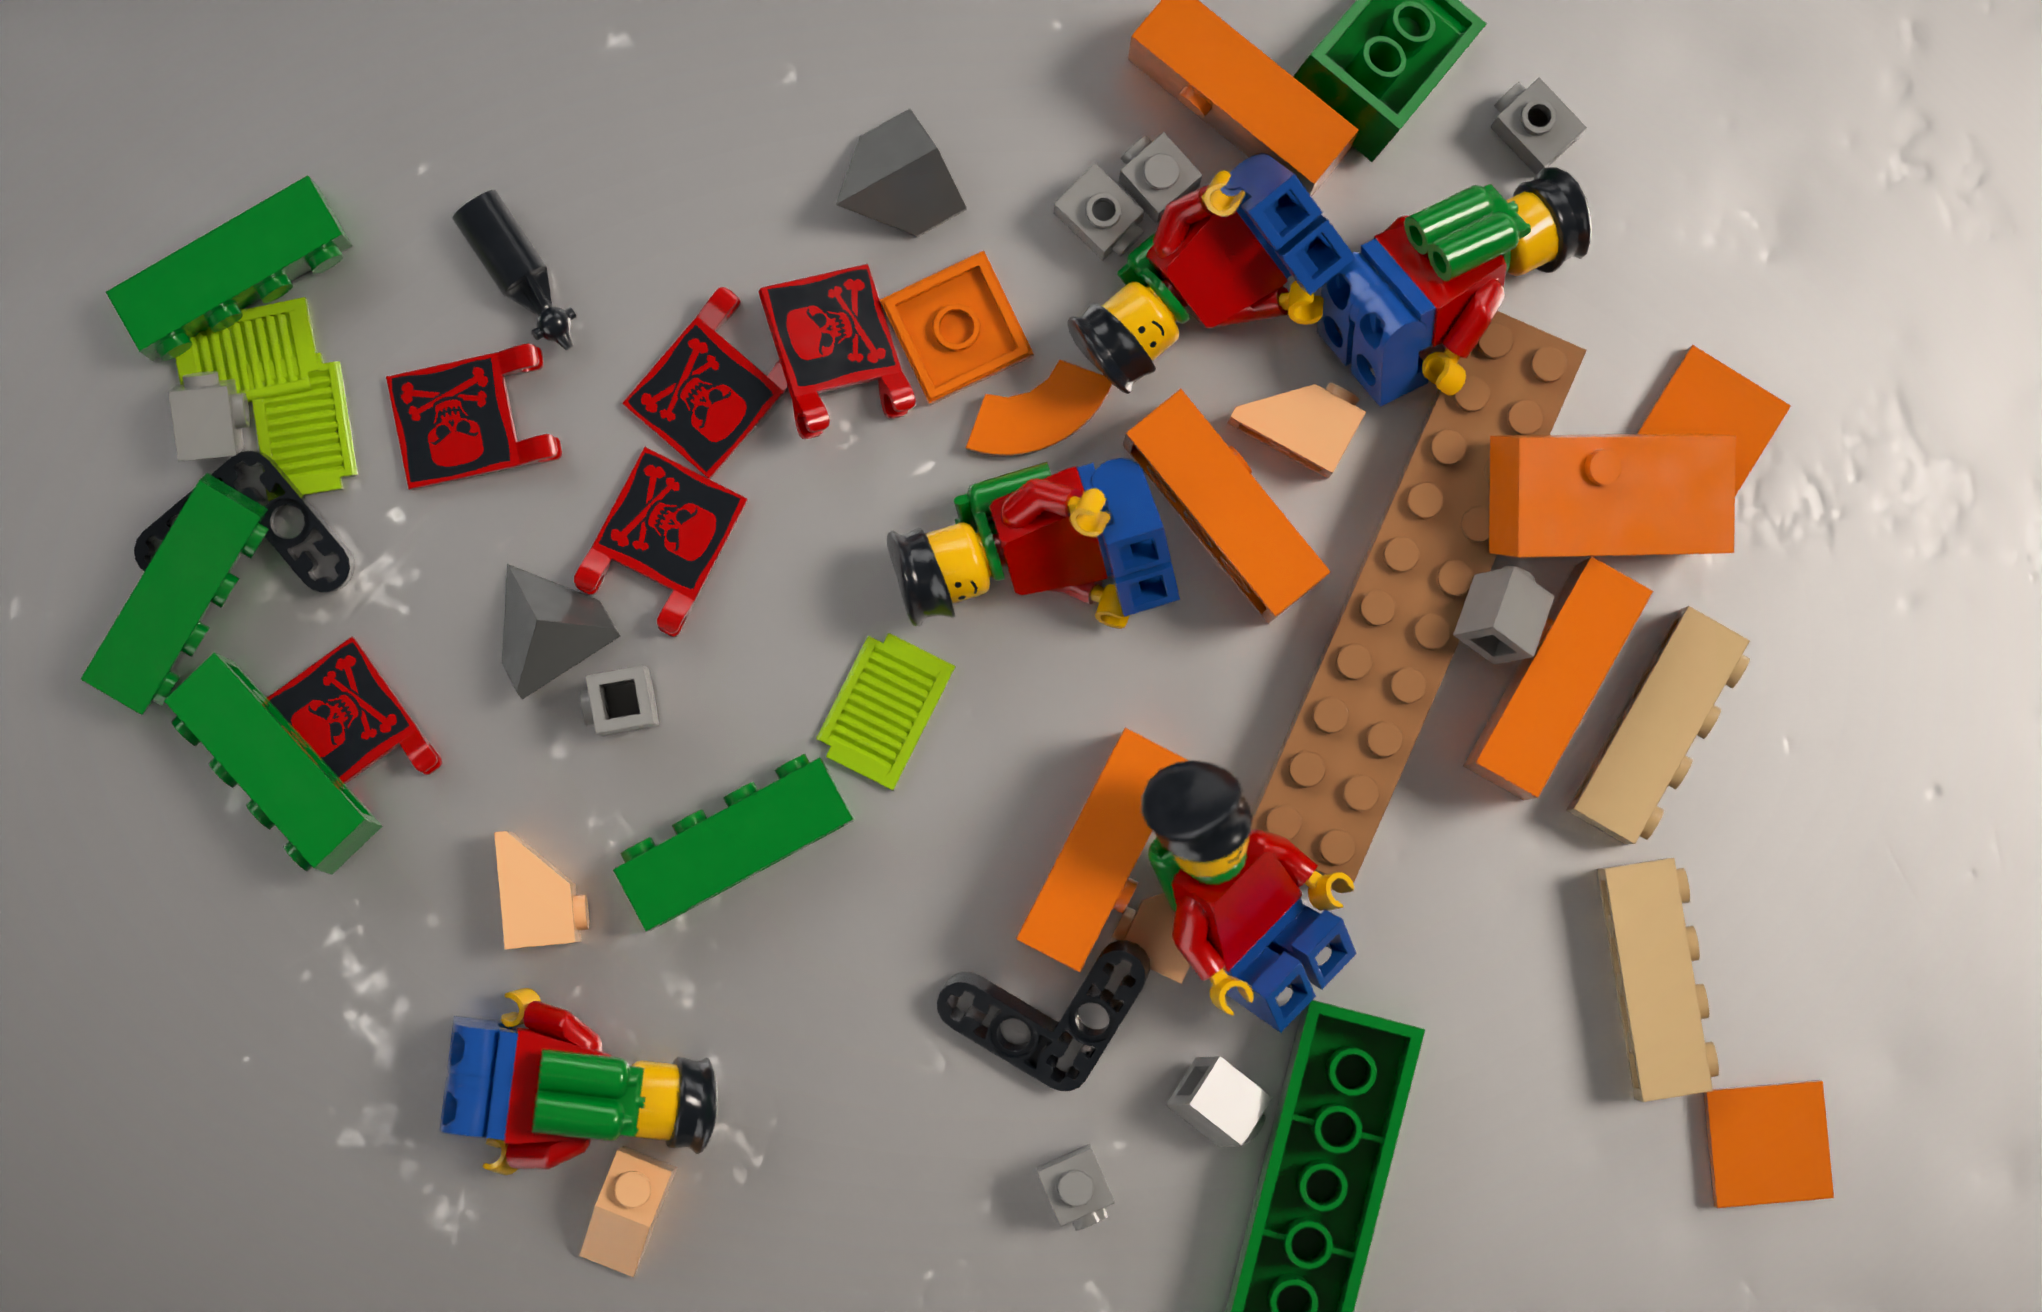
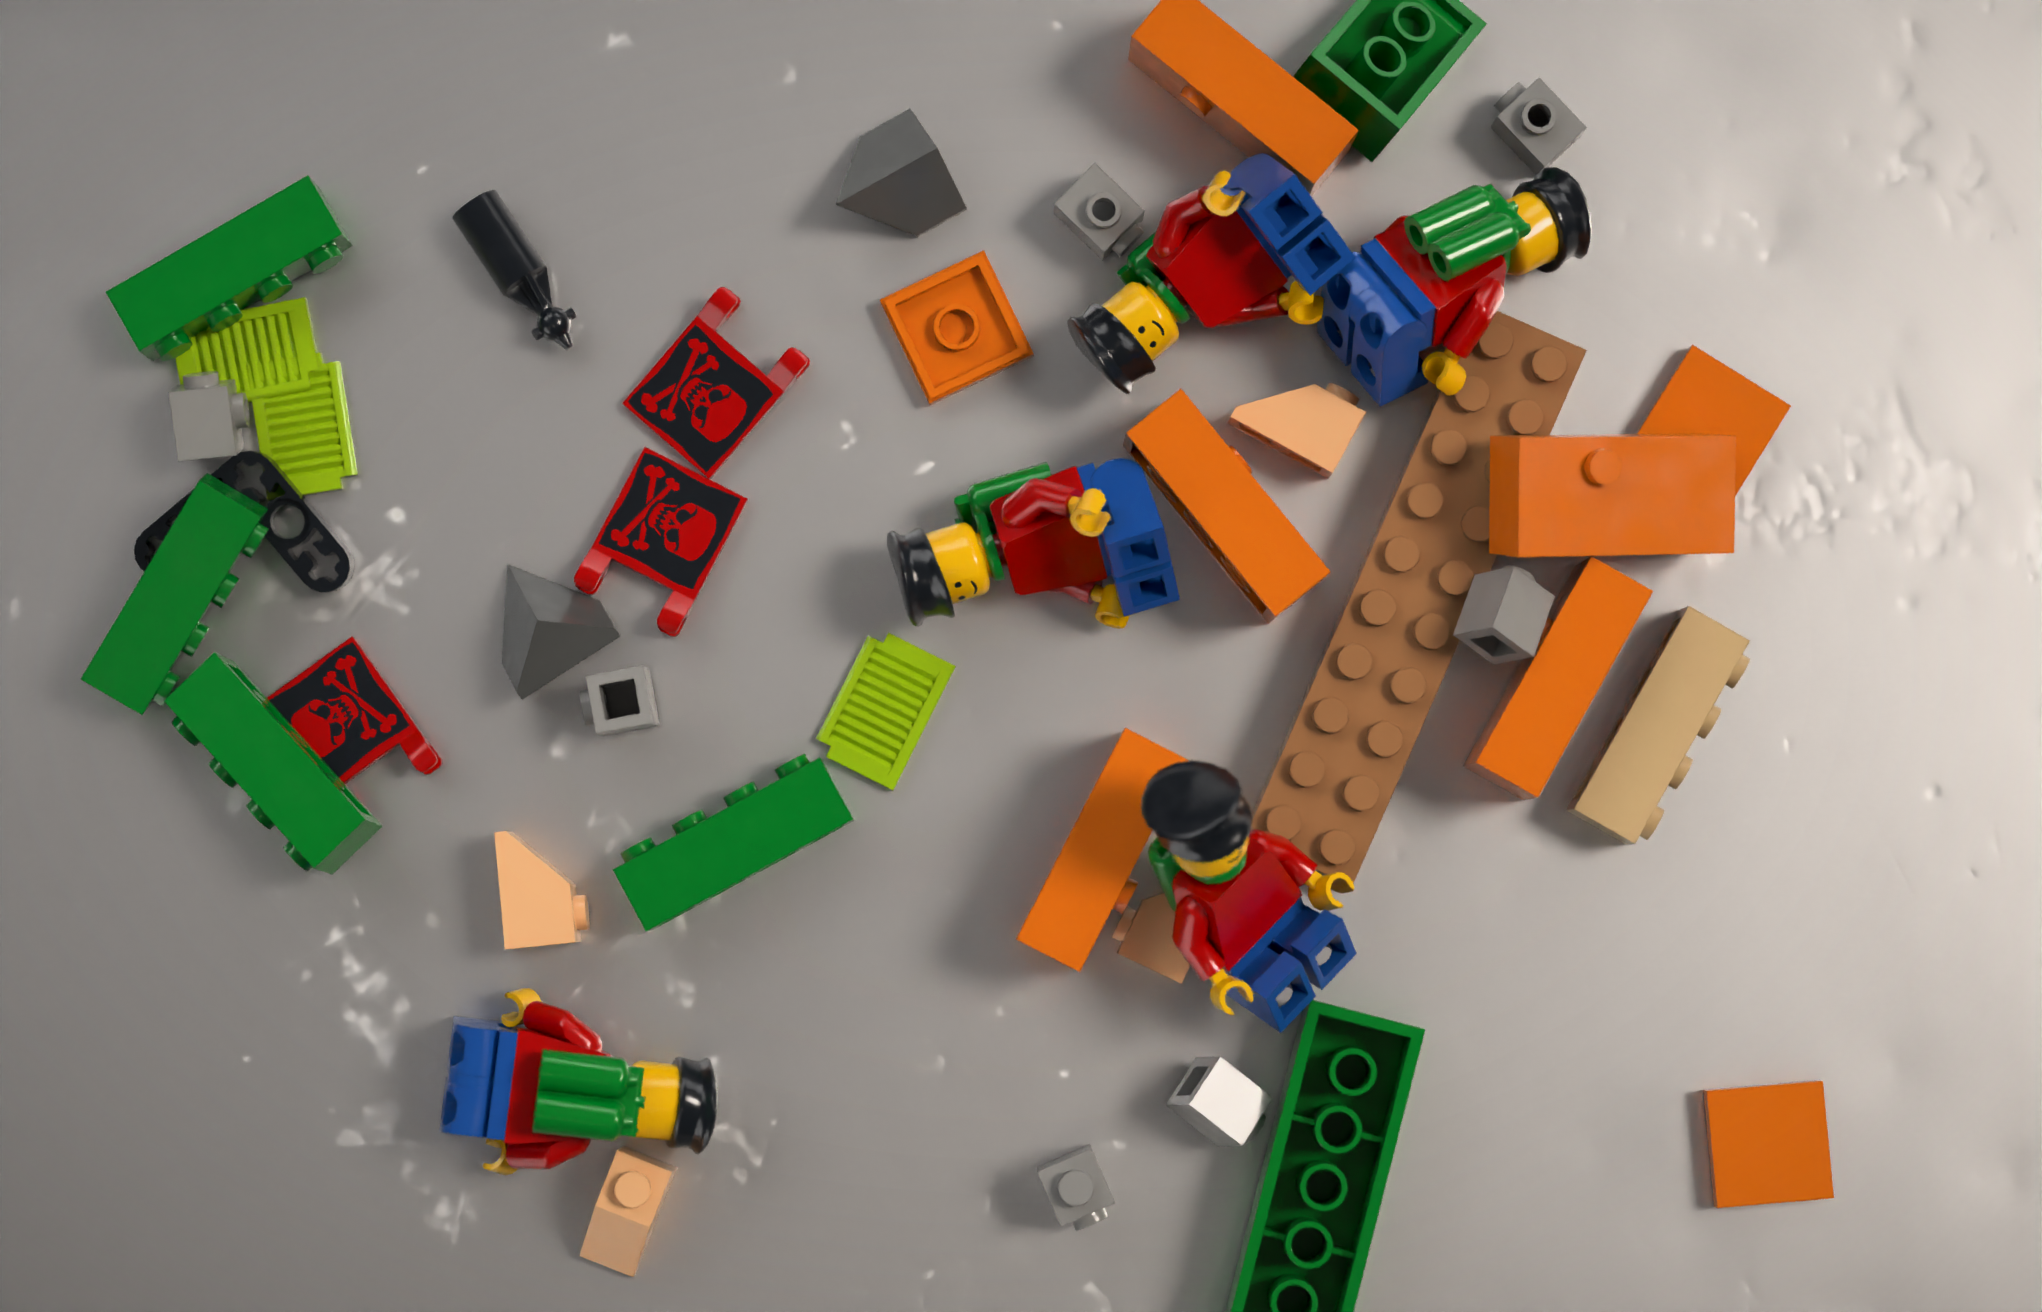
flag [386,343,562,490] -> none
flag [758,264,916,439] -> none
black beam [937,940,1150,1091] -> none
orange tile [966,360,1112,457] -> none
light grey brick [1118,132,1203,225] -> none
tan brick [1597,858,1719,1102] -> none

